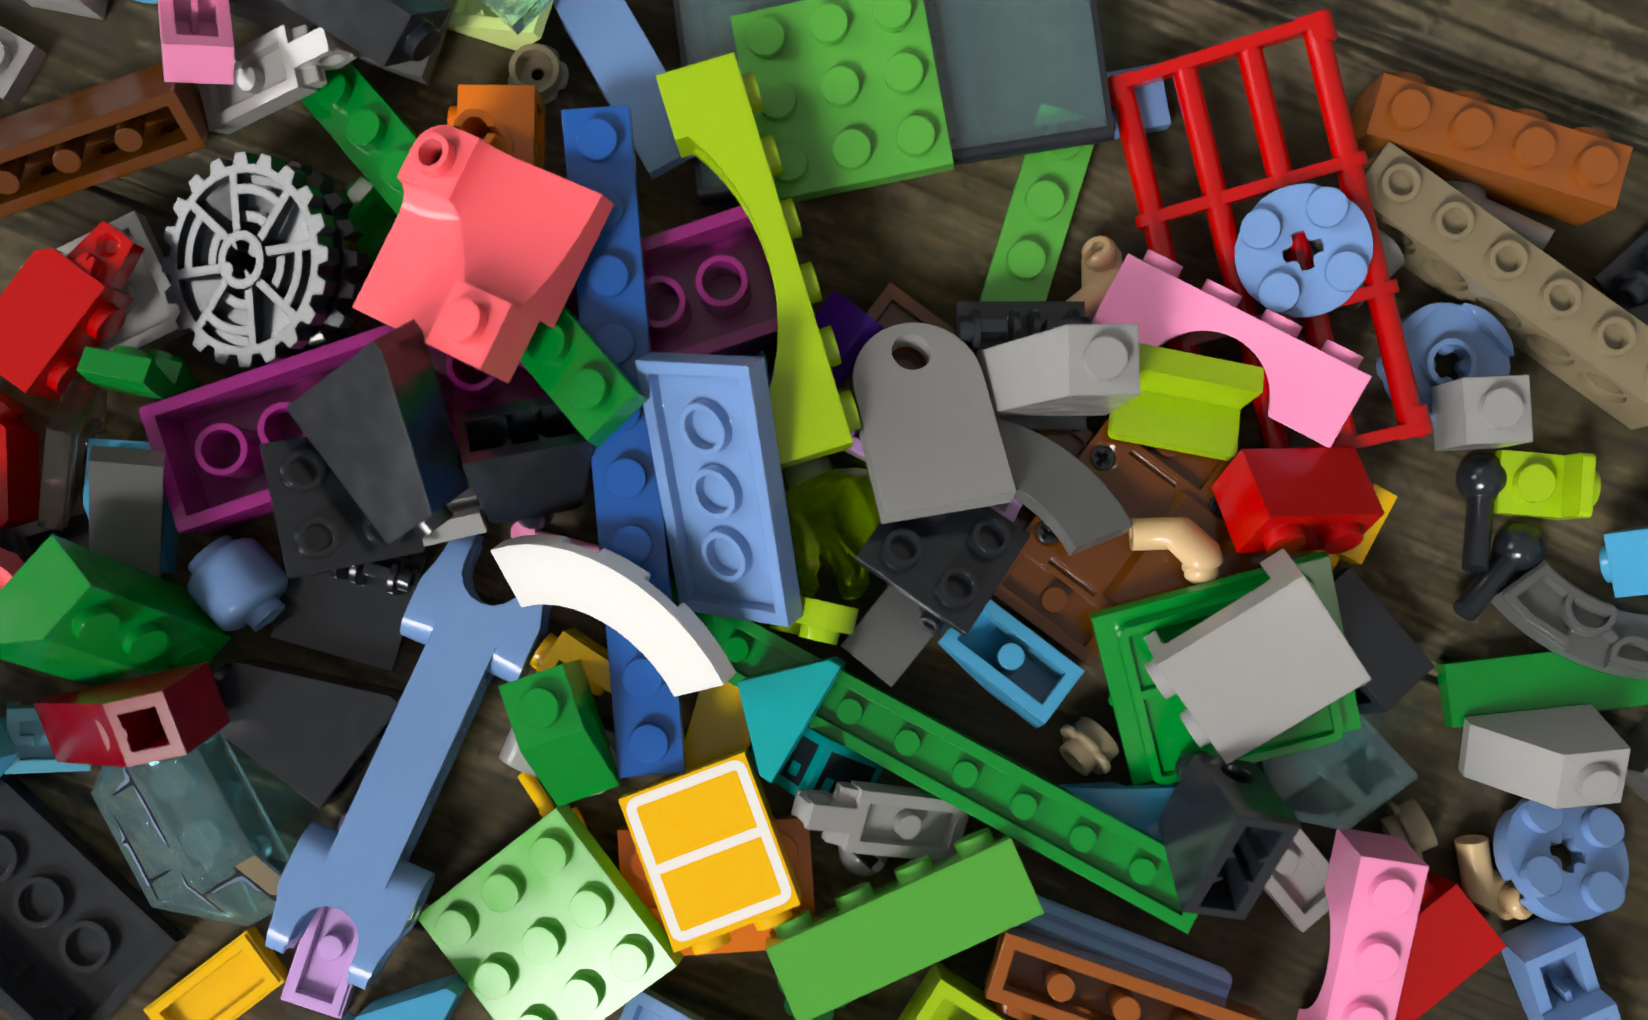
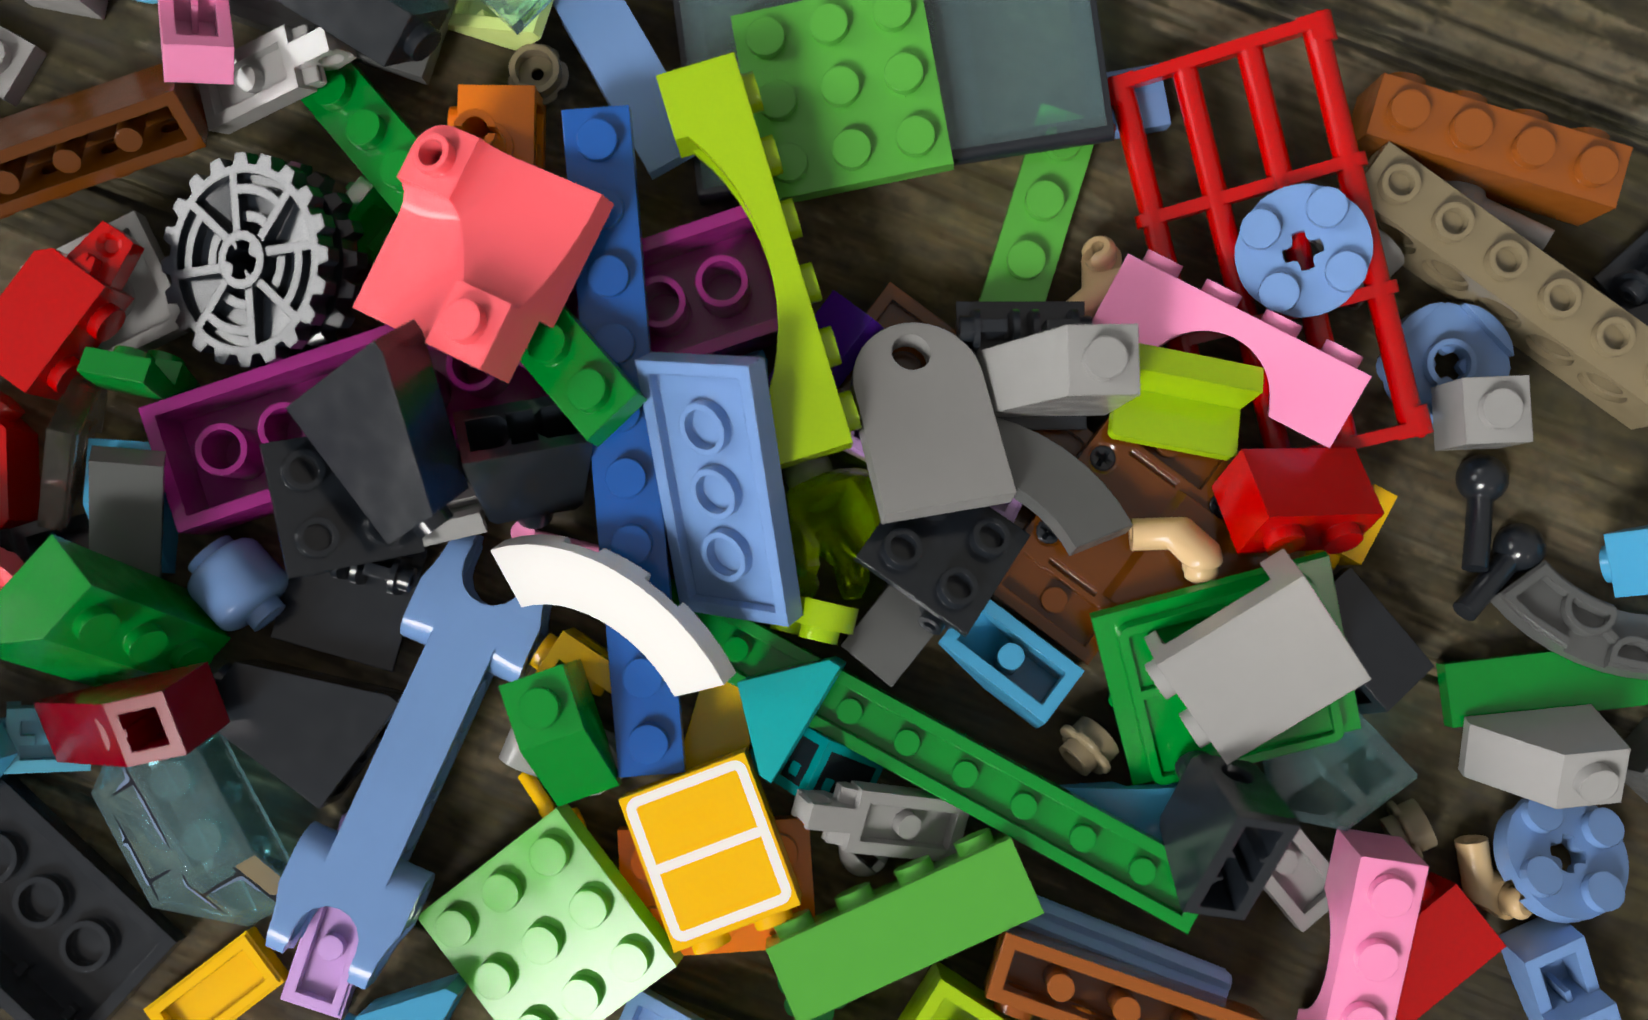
lime bracket [1491,450,1601,520] -> none

